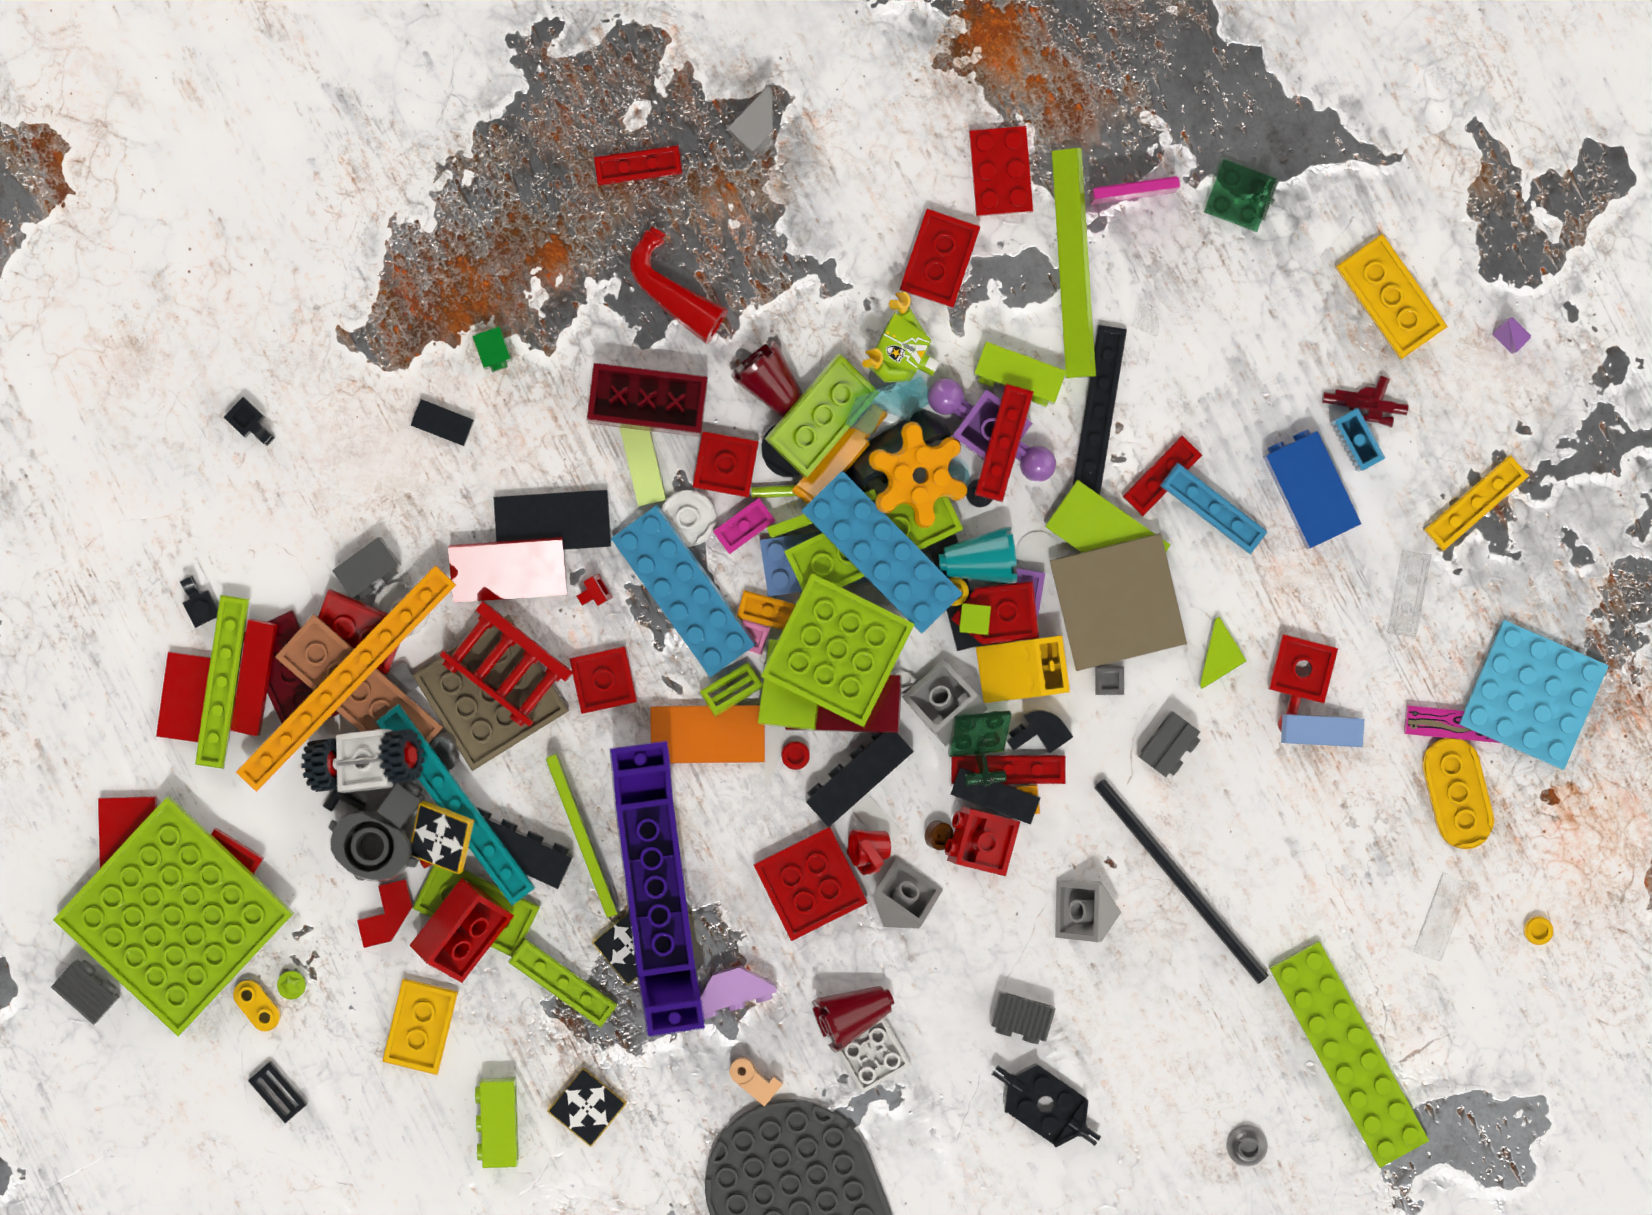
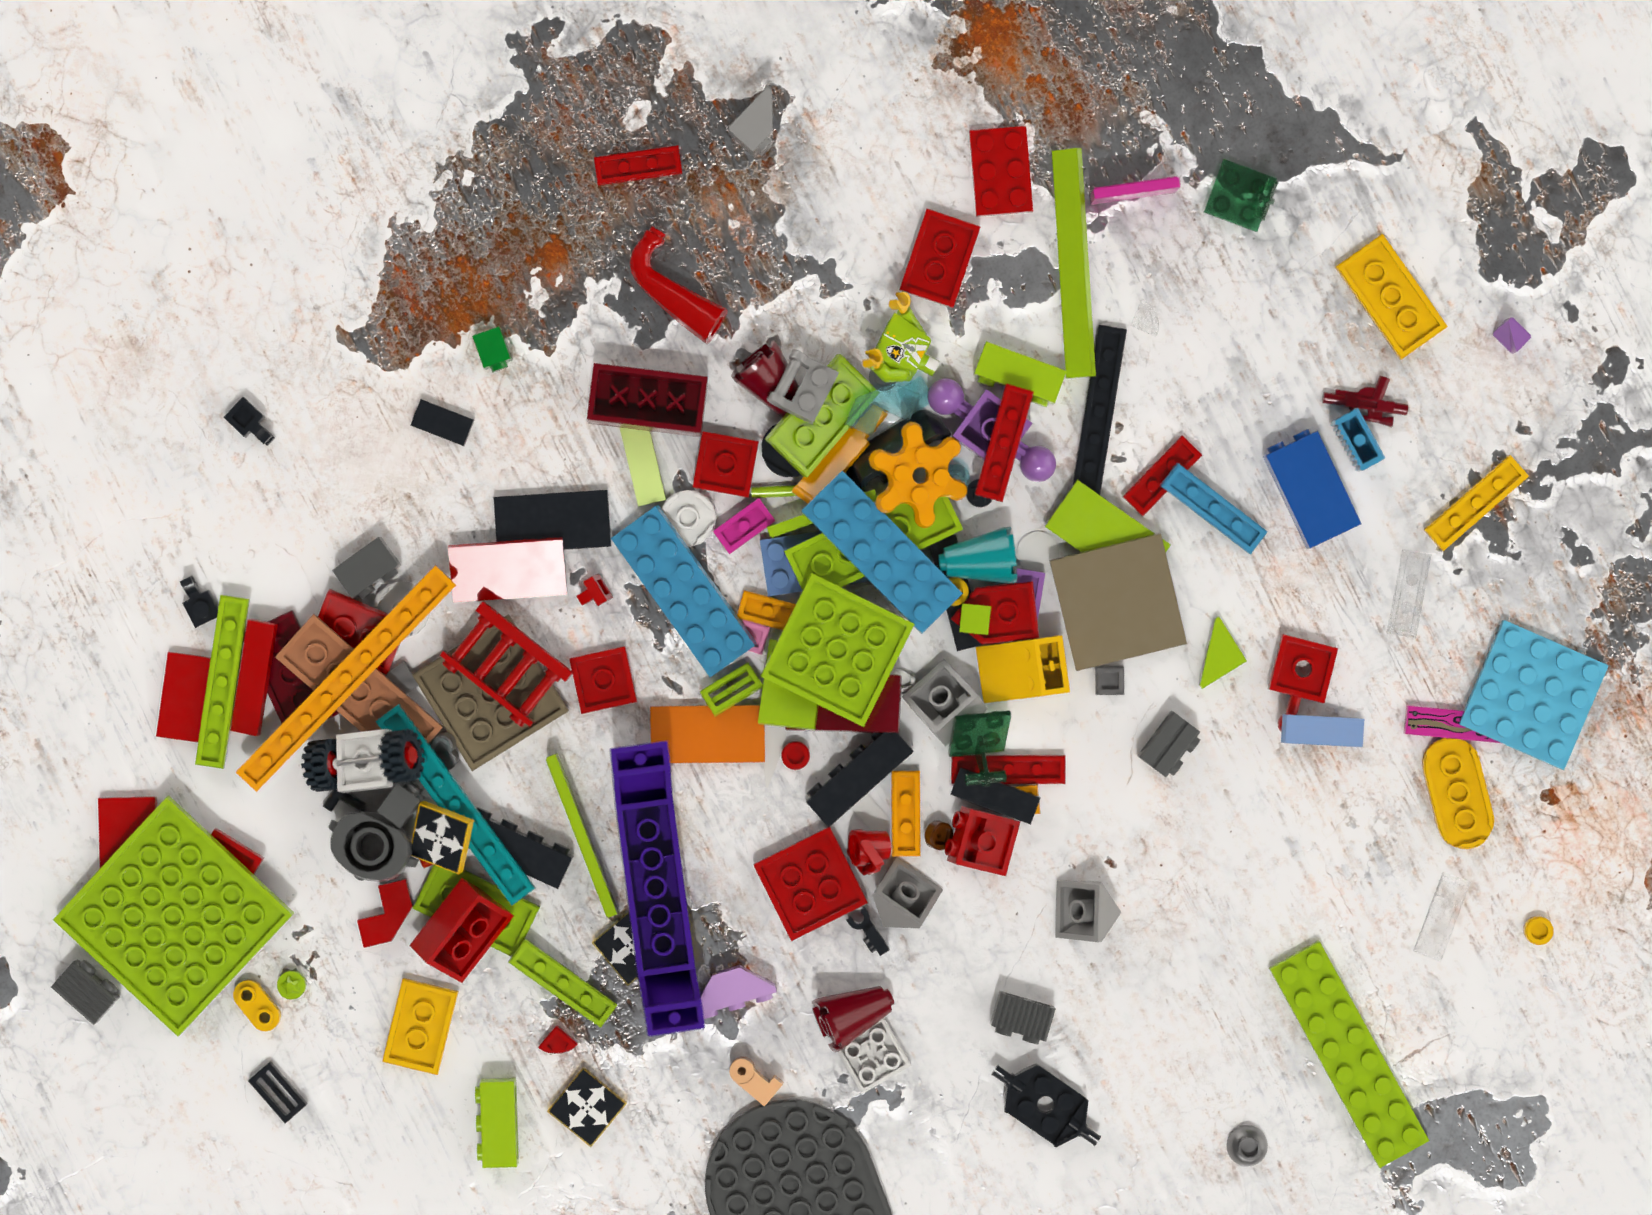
black brick [1006,710,1073,753] -> none
black piece [1094,779,1269,984] -> none
none -> red tile [538,1025,578,1054]
none -> light grey plate [767,349,839,425]
none -> black plate [846,906,890,956]
none -> light orange tile [891,771,921,857]

